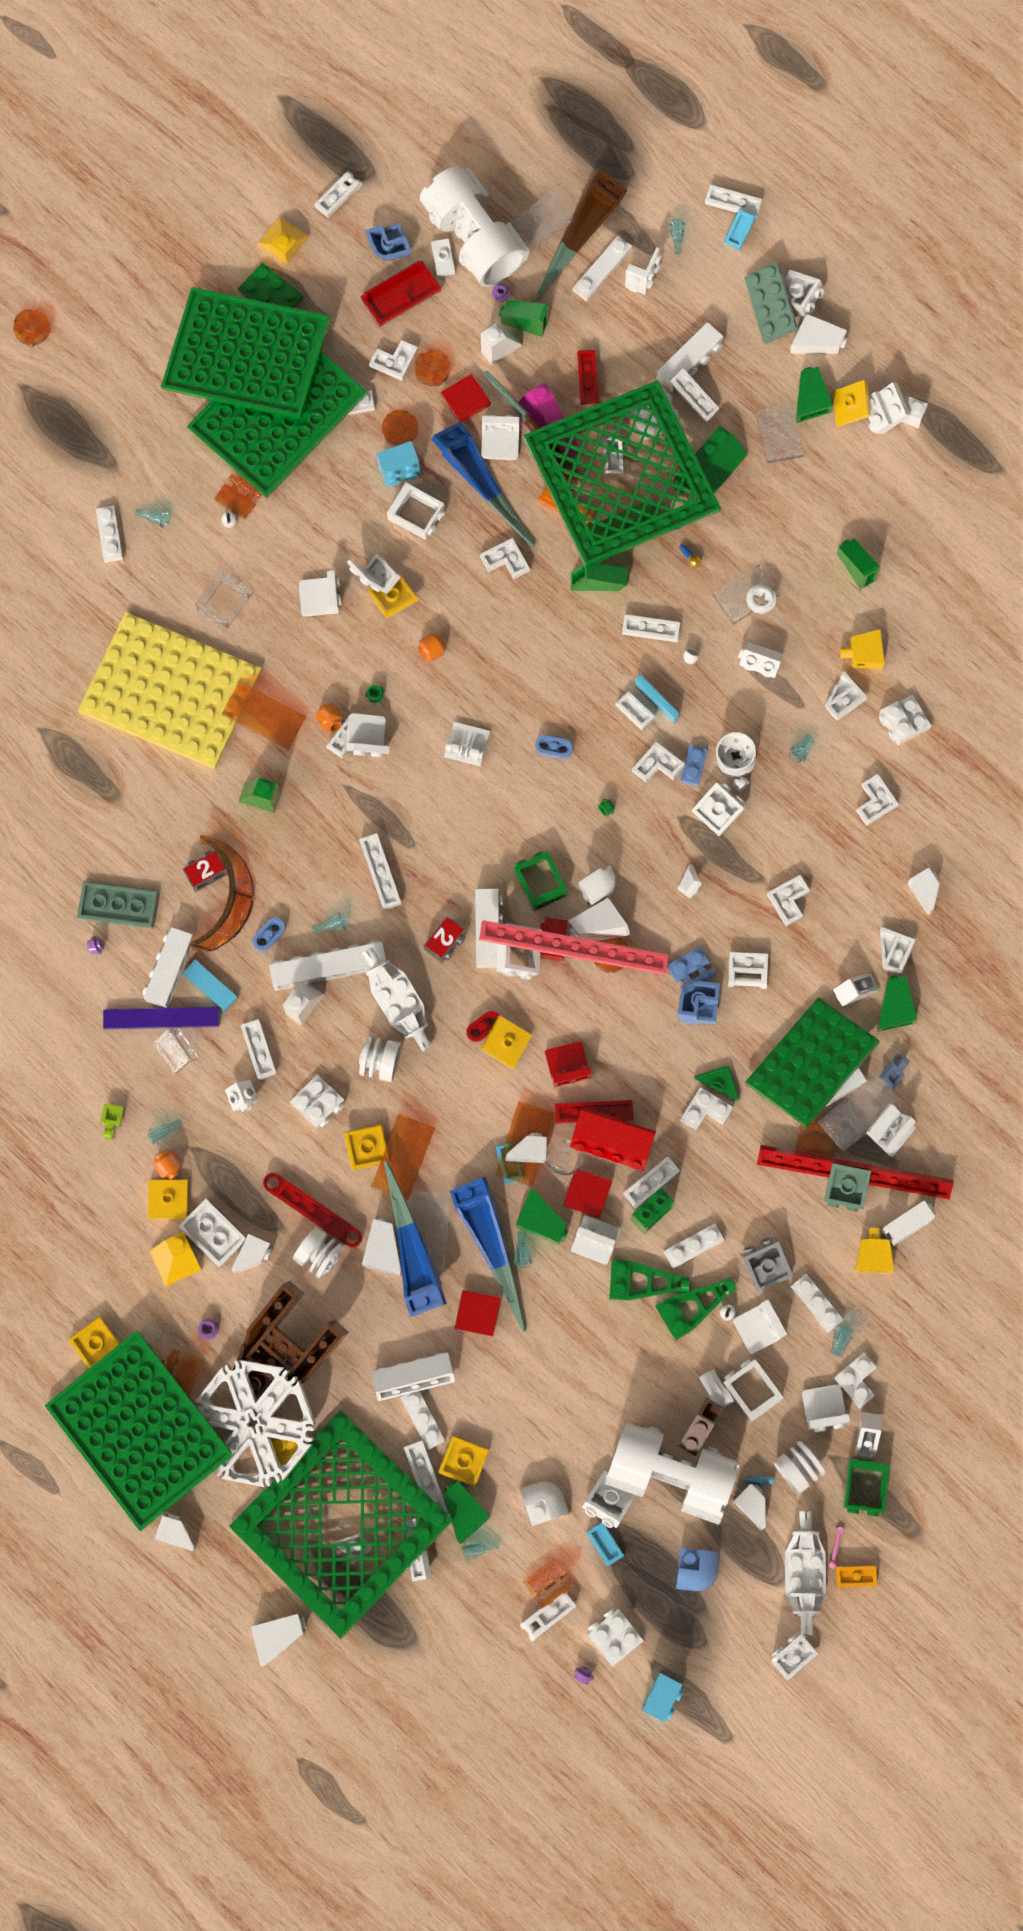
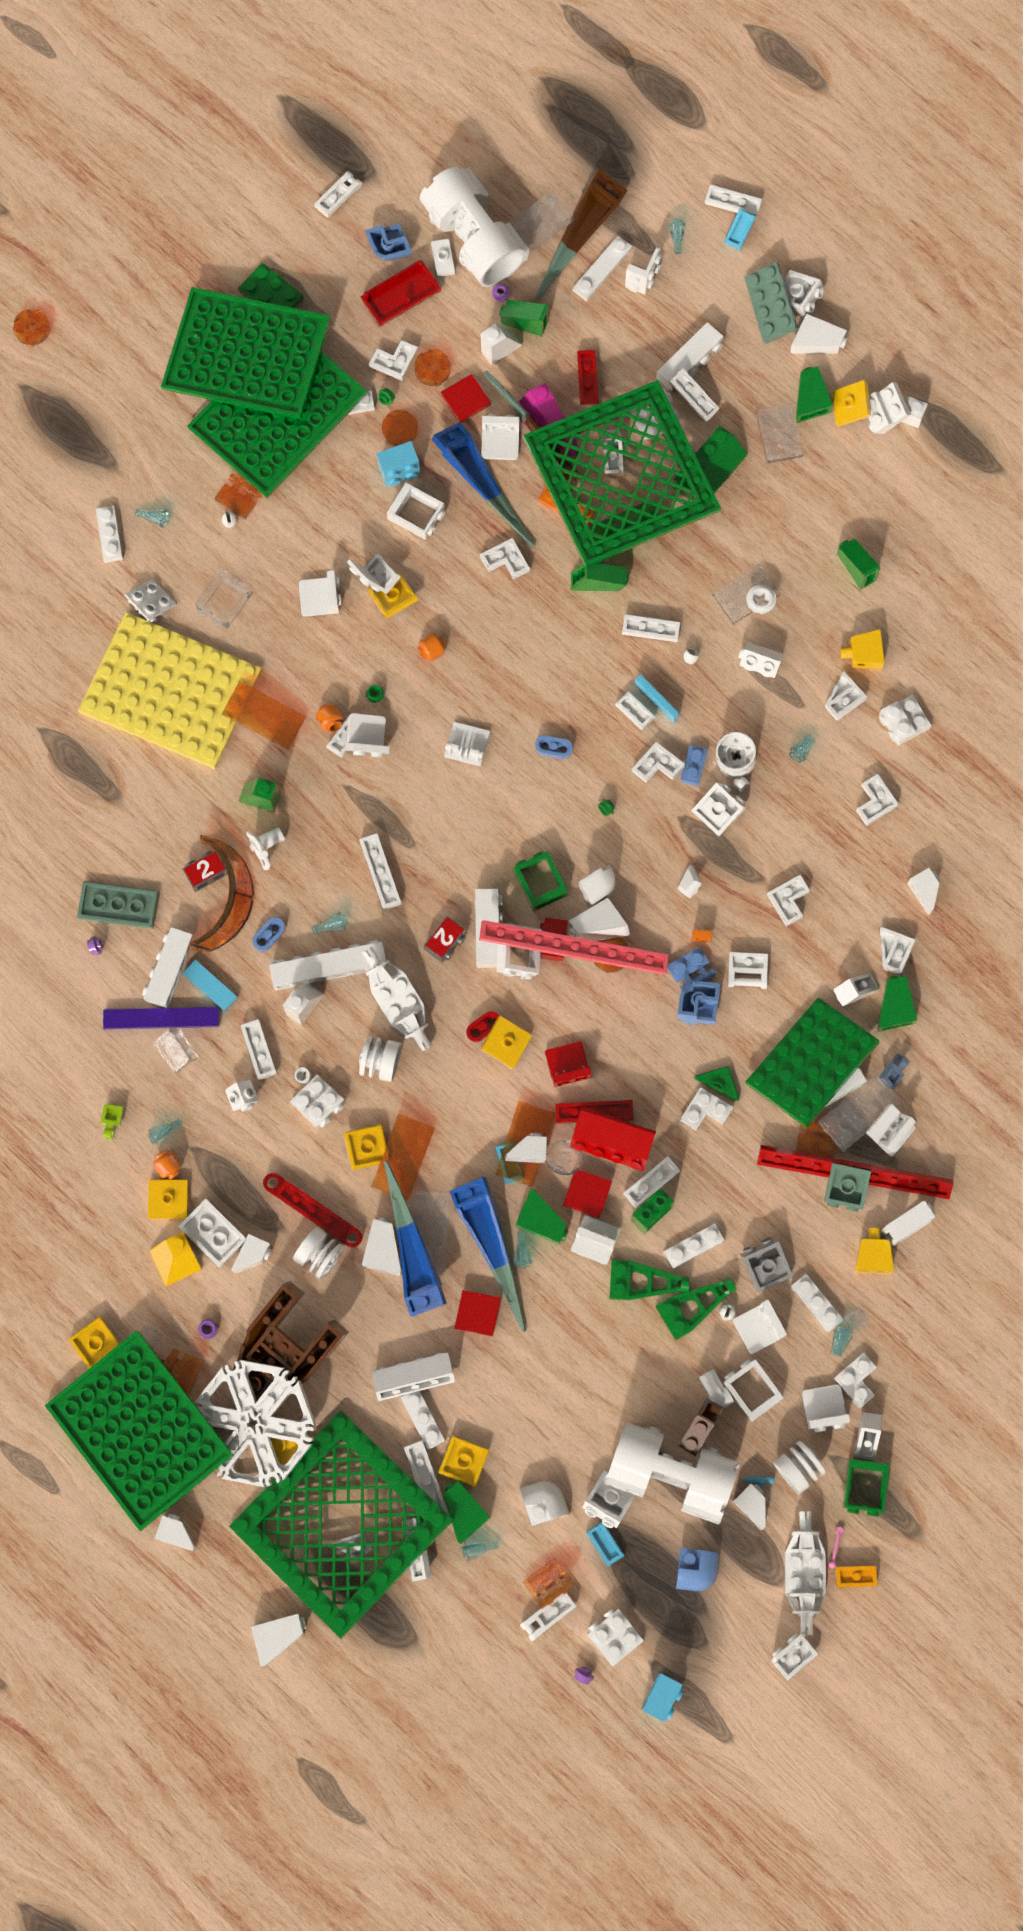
yellow slope [258,216,309,264] -> none
piece [679,544,701,568] -> none
none -> white hinge [125,578,177,623]
none -> white piece [246,827,285,870]
none -> white hinge [295,1067,311,1084]
none -> green plate [378,388,395,405]
none -> orange tile [691,930,712,942]

